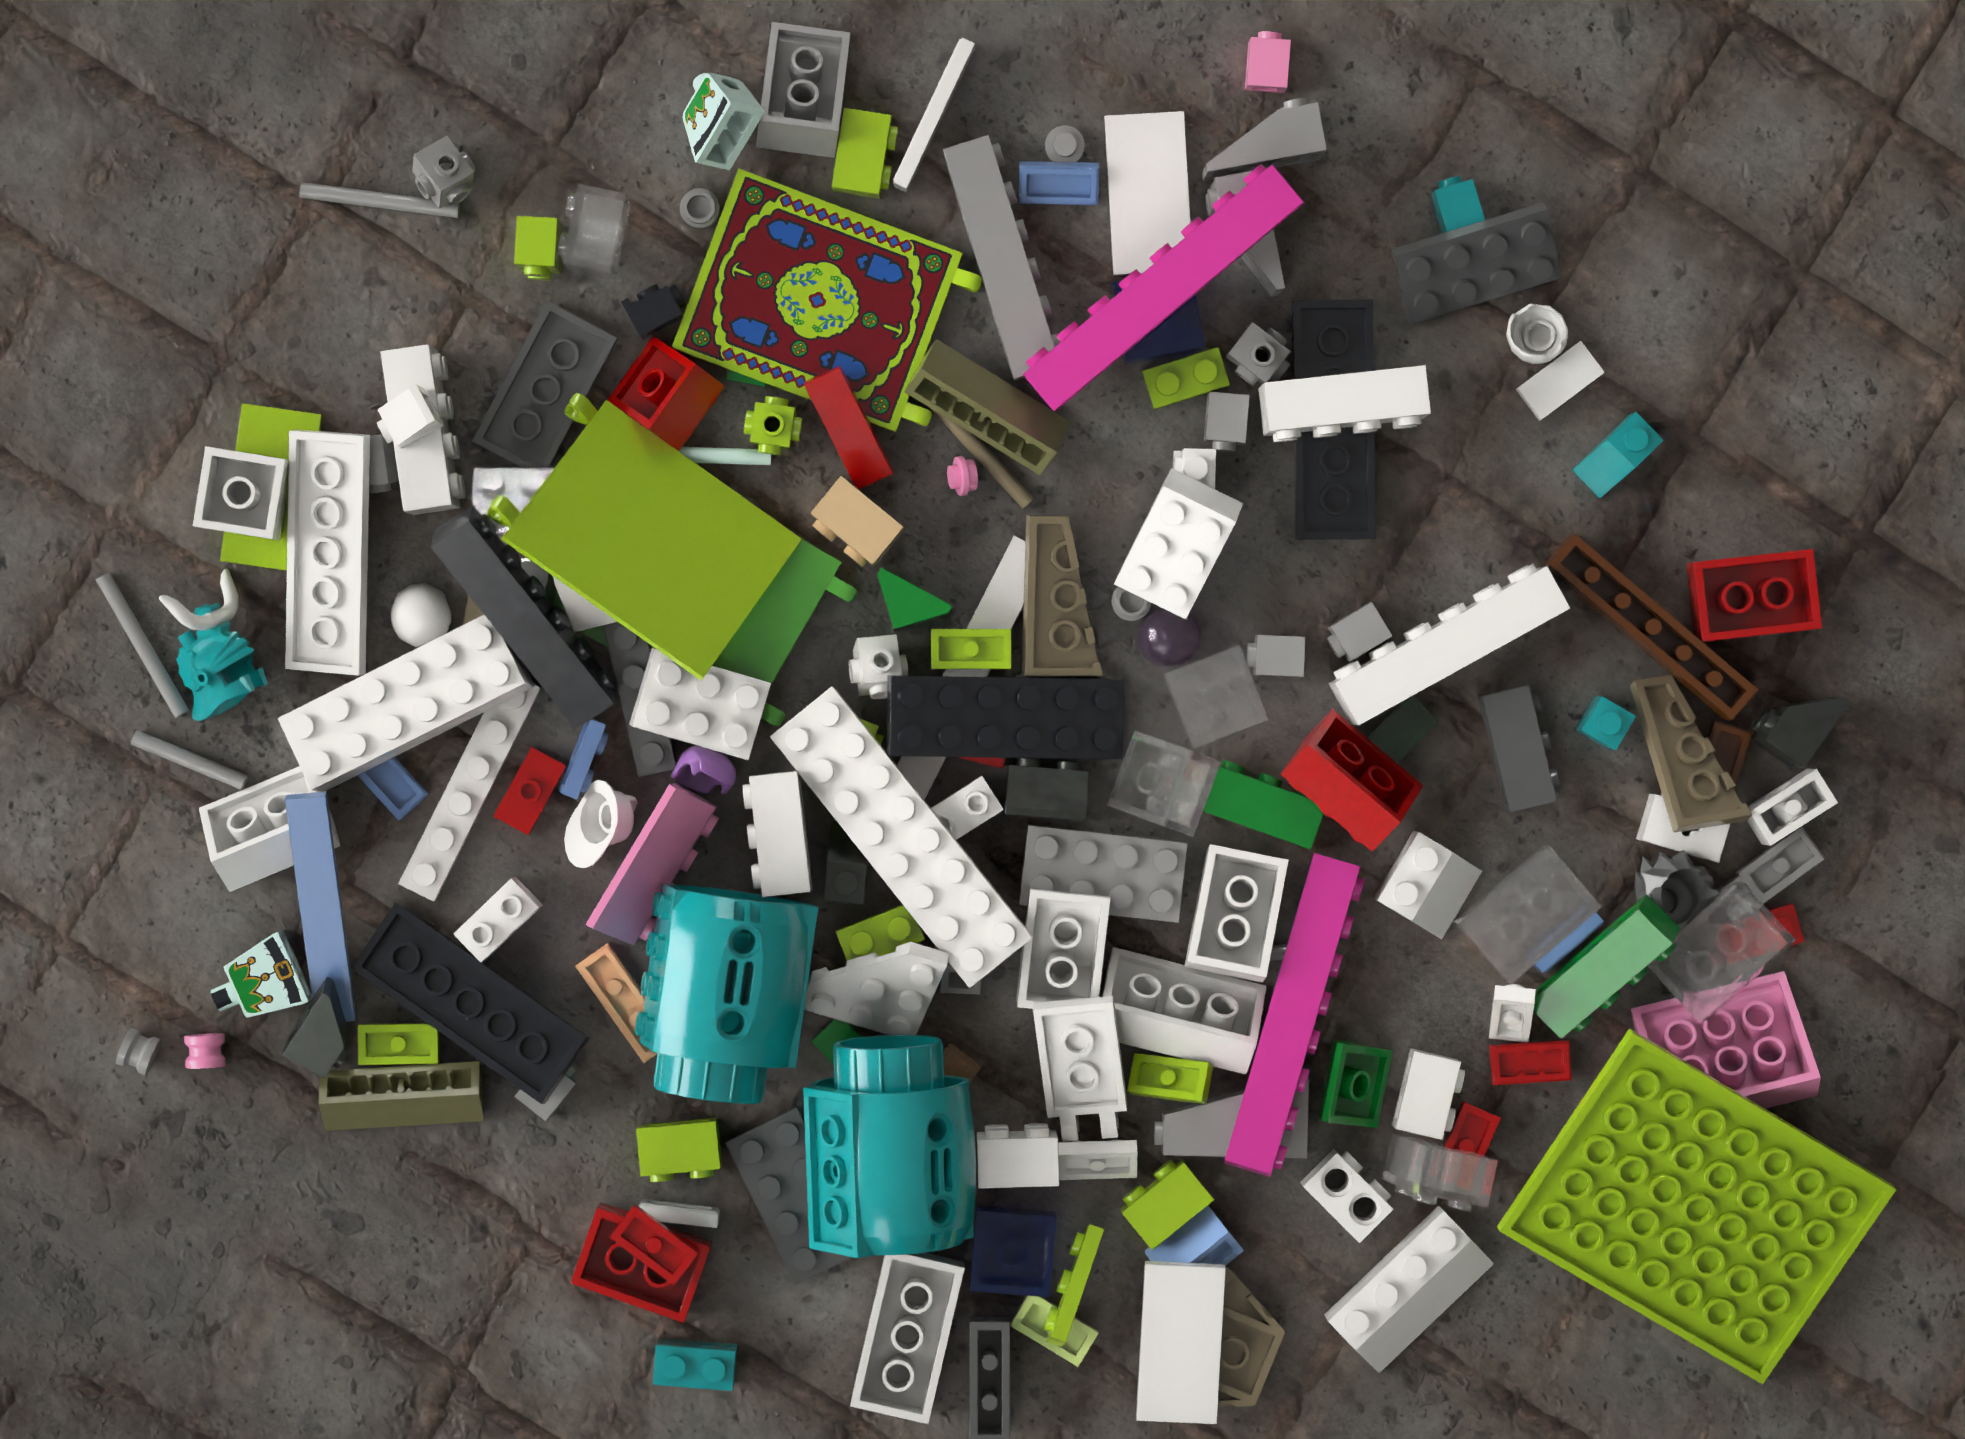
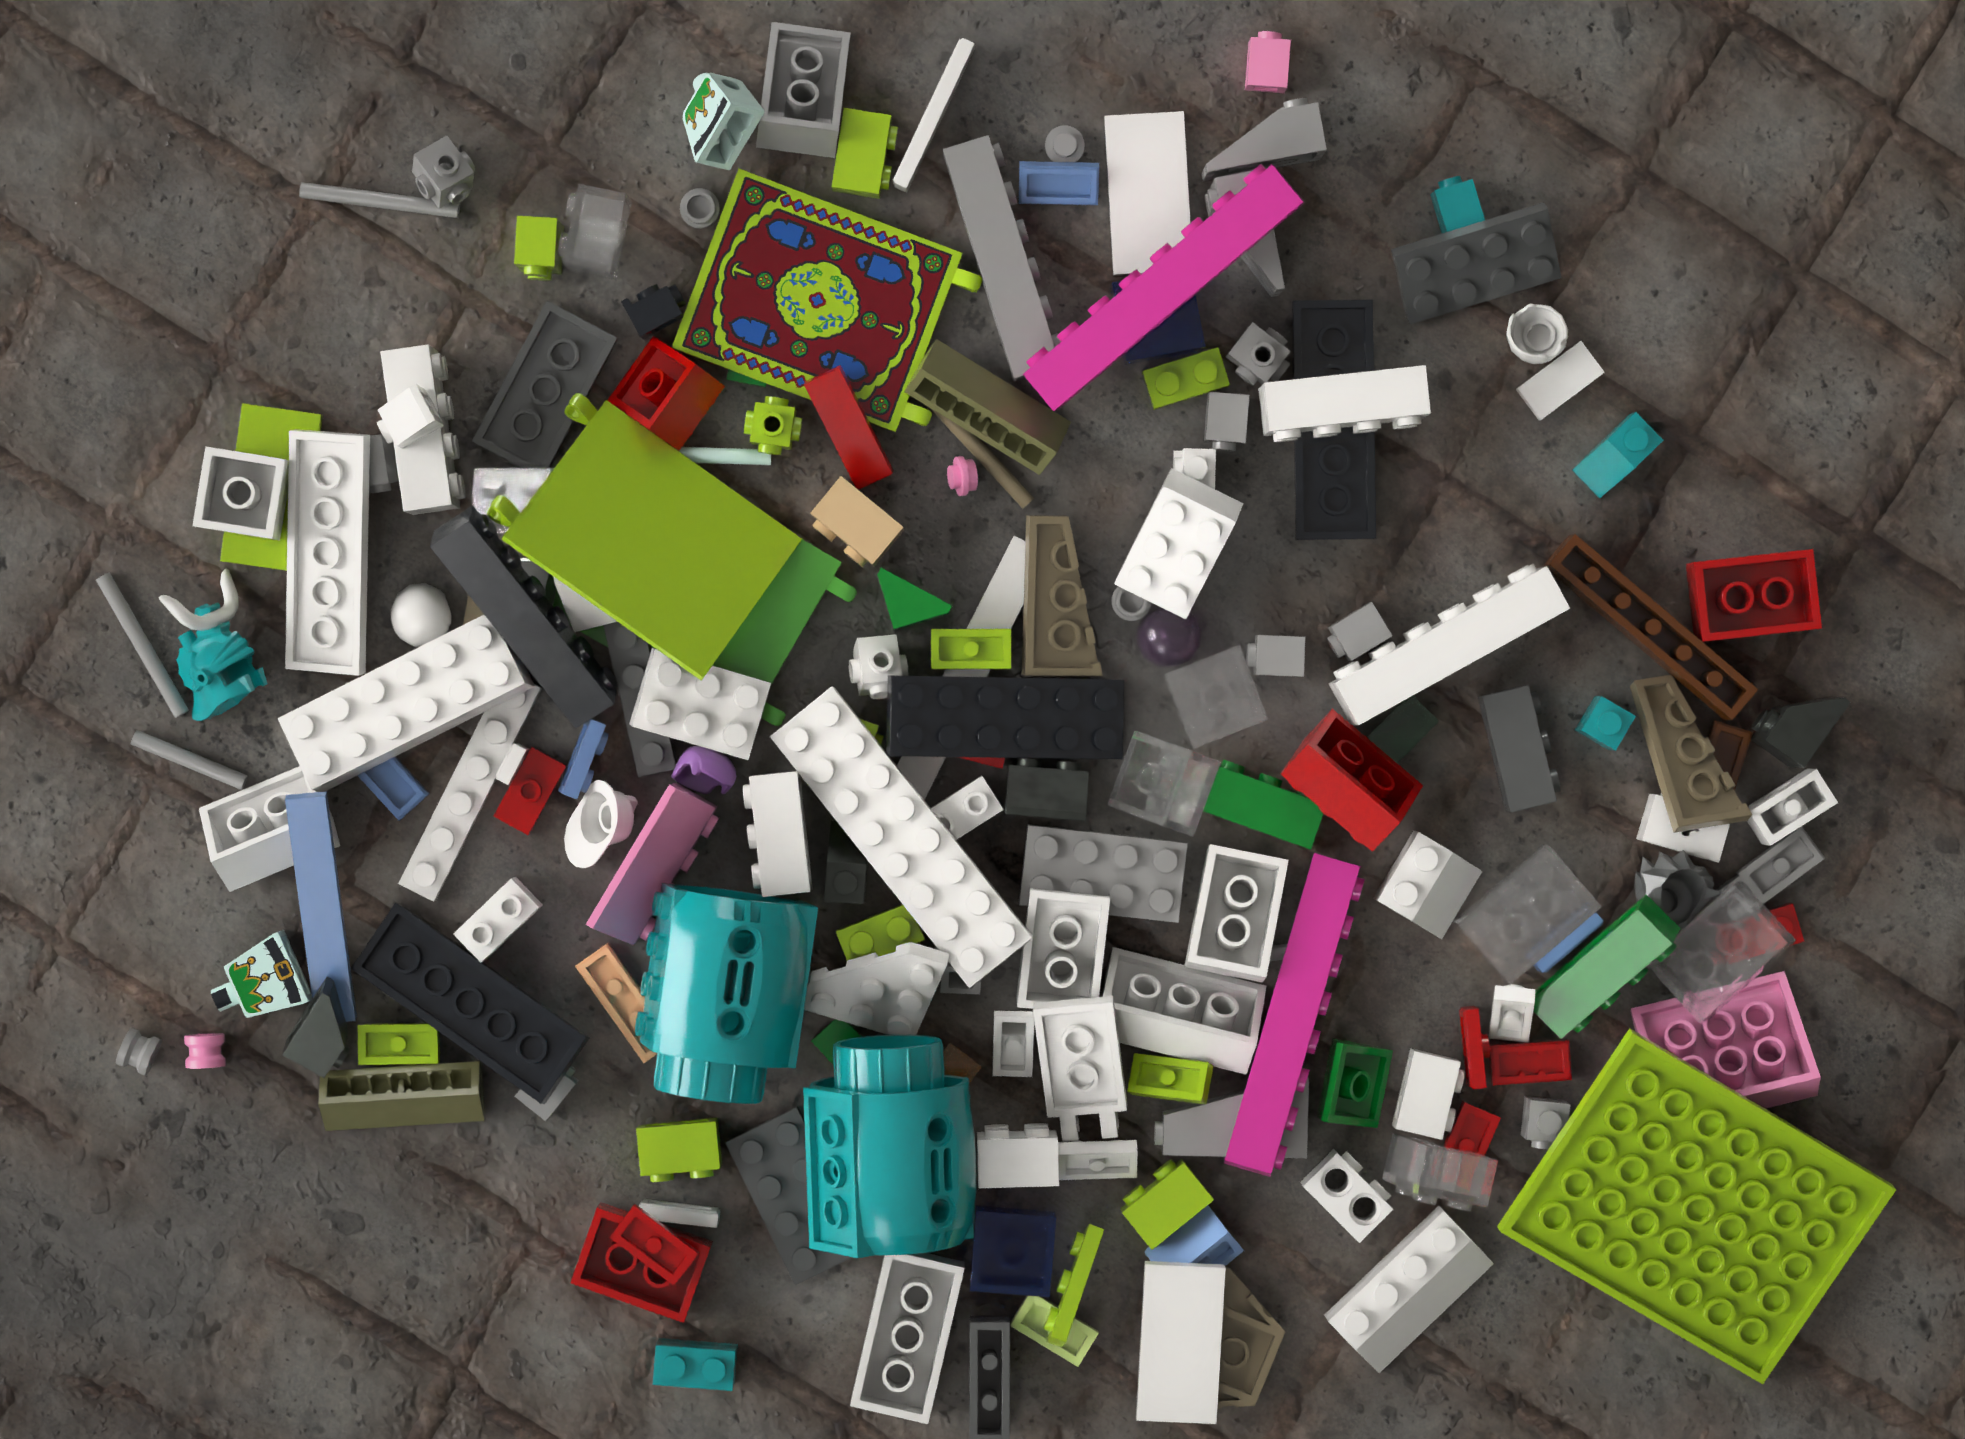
none -> white tile [495,743,530,785]
none -> white slope [992,1011,1034,1077]
none -> red plate [1459,1006,1490,1089]
none -> light grey brick [1520,1096,1571,1149]

